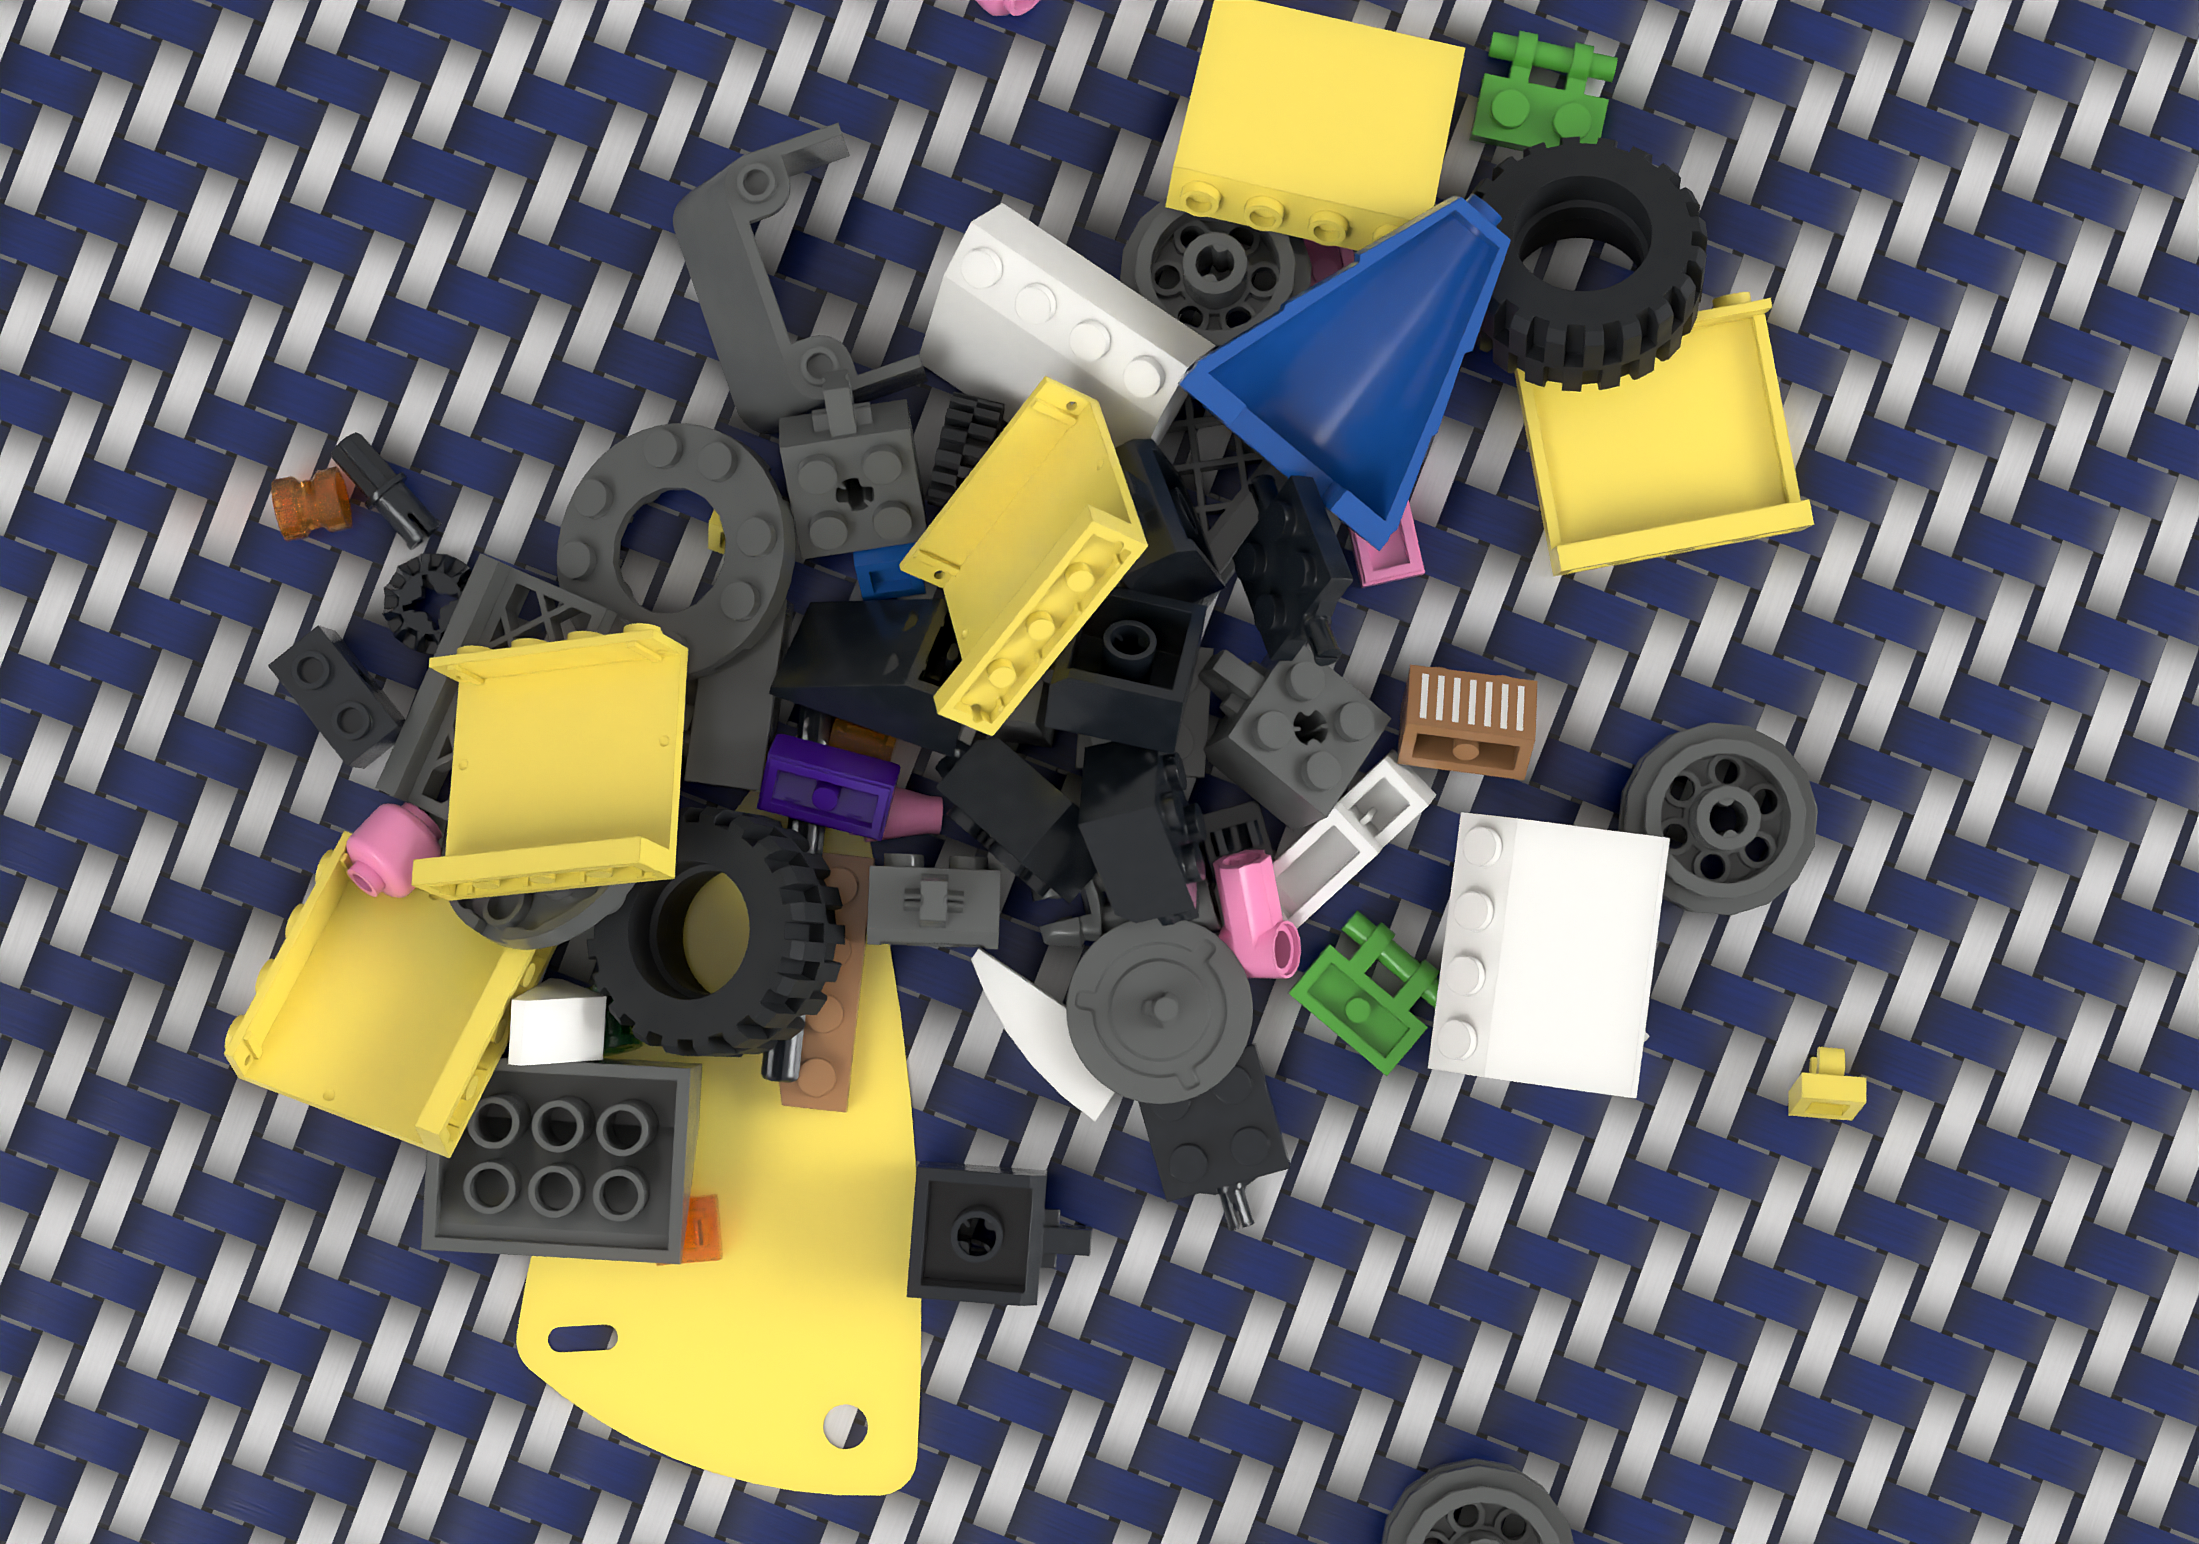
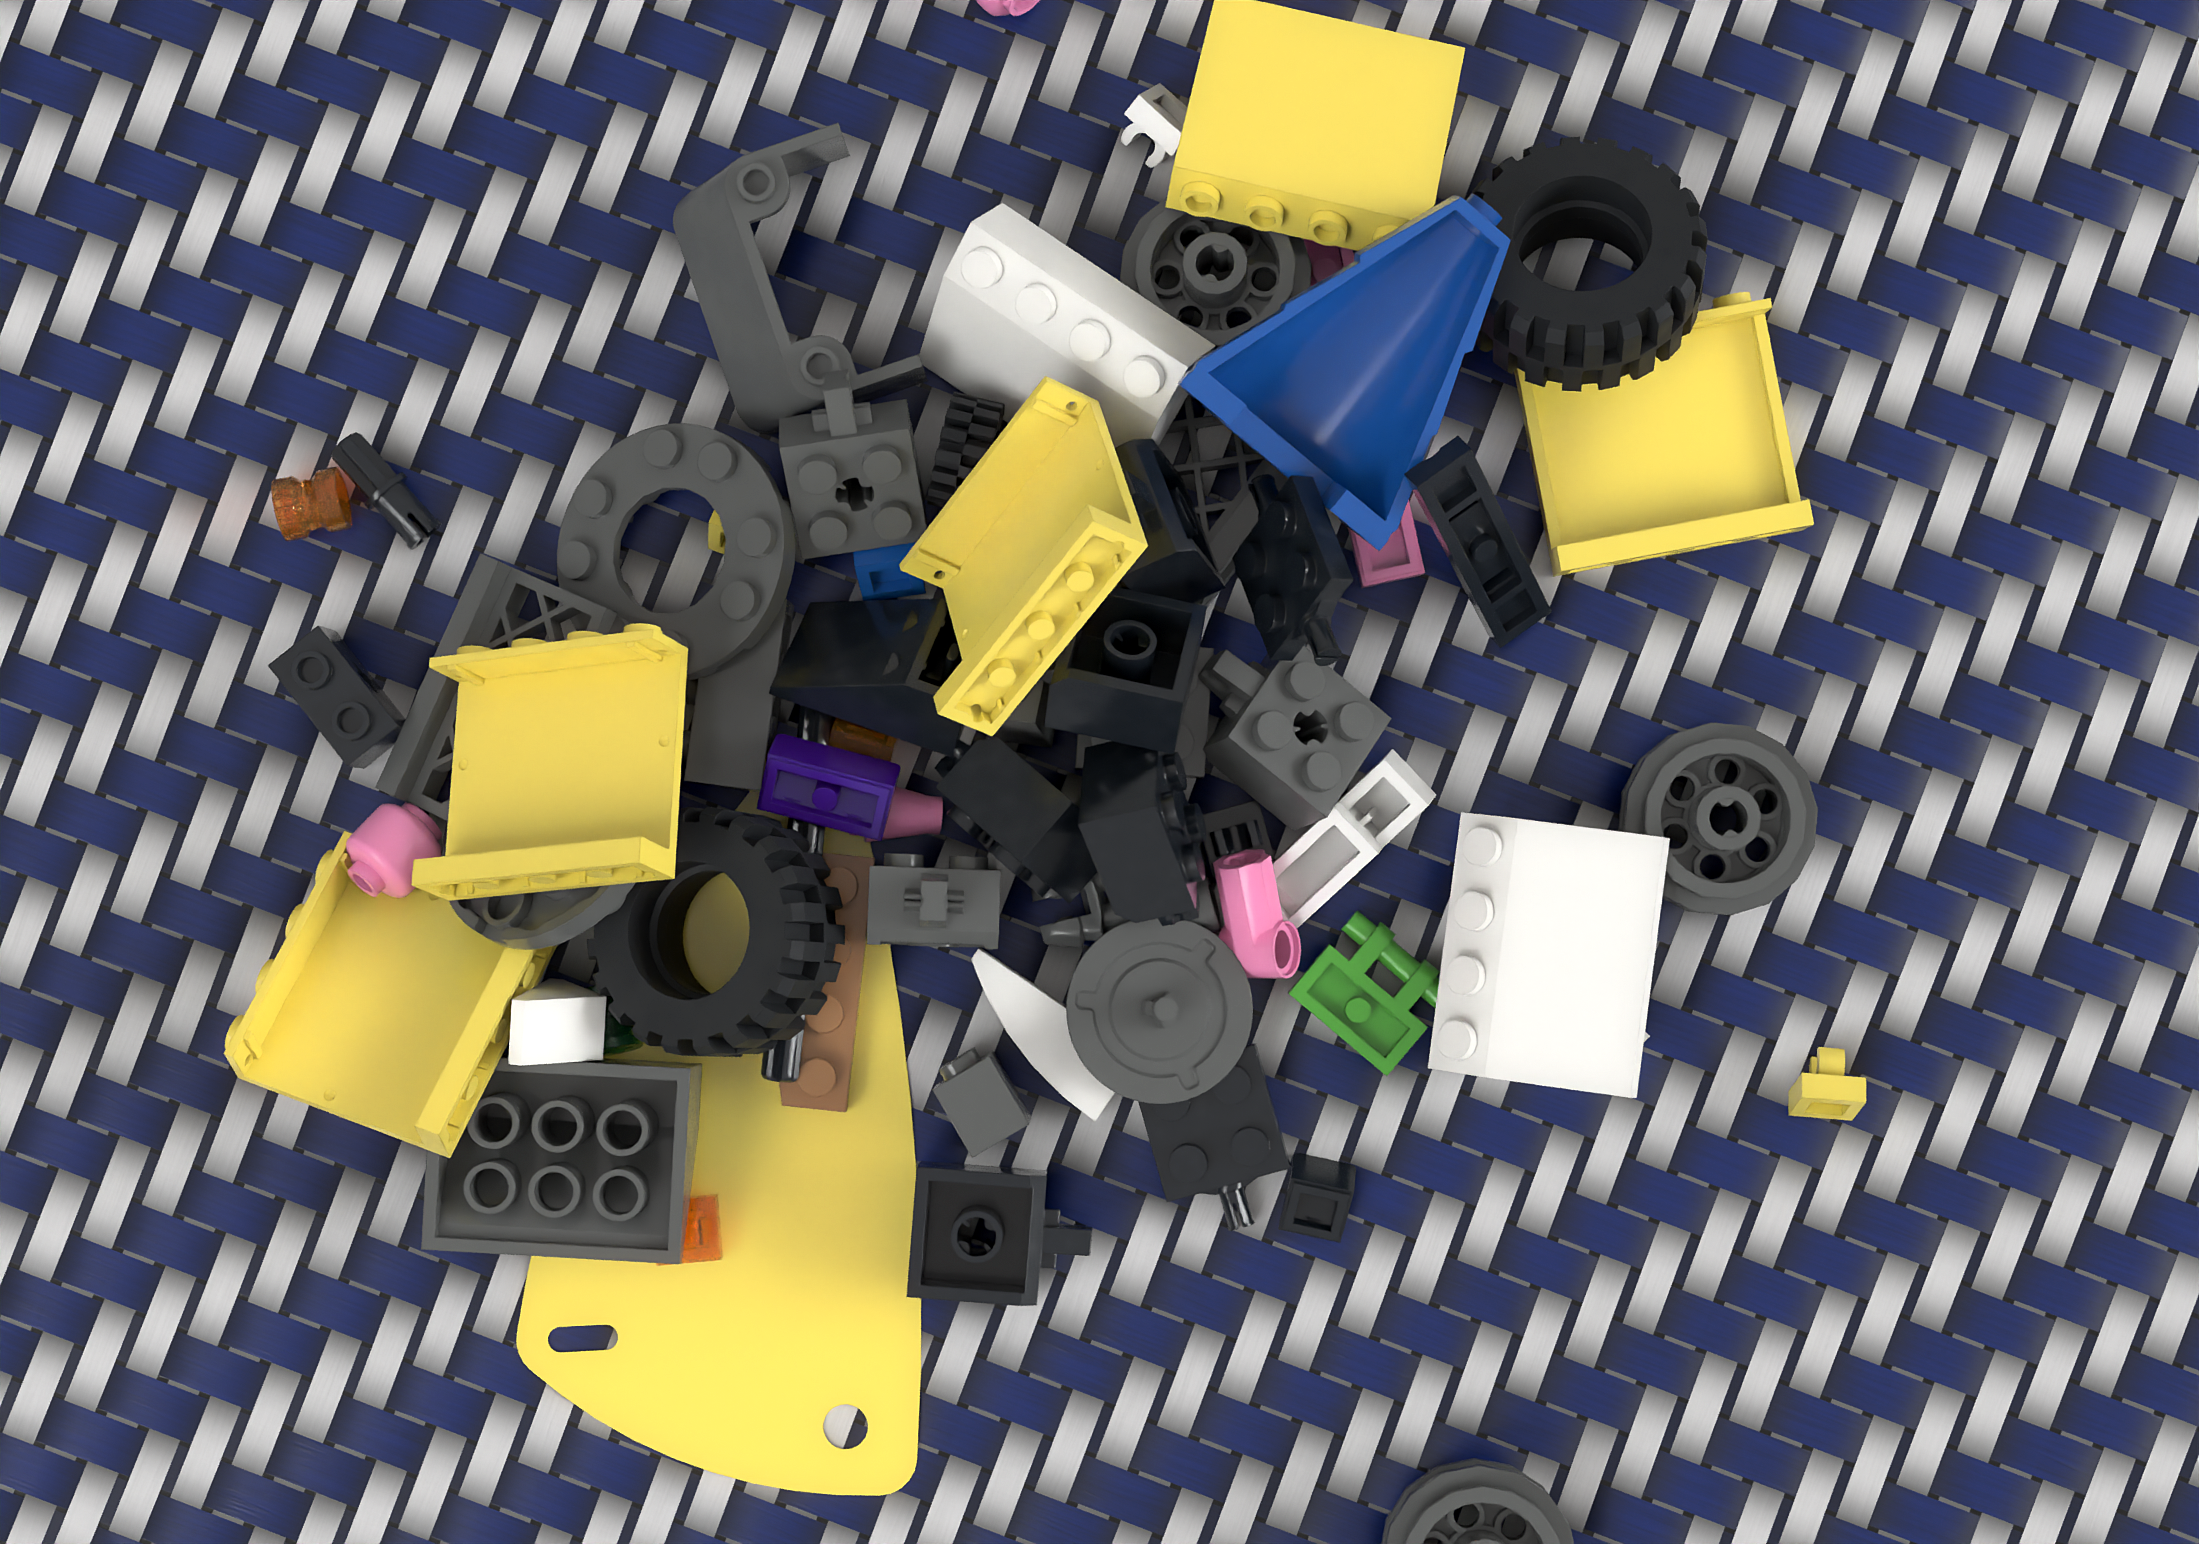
black gear [382,553,472,655] -> none
medium nougat brick [1397,664,1538,780] -> none
bright green plate [1469,31,1618,151] -> none
none -> dark grey brick [932,1047,1032,1158]
none -> white tile [1121,83,1187,168]
none -> black slope [1278,1153,1356,1243]
none -> black hinge [1404,436,1552,648]

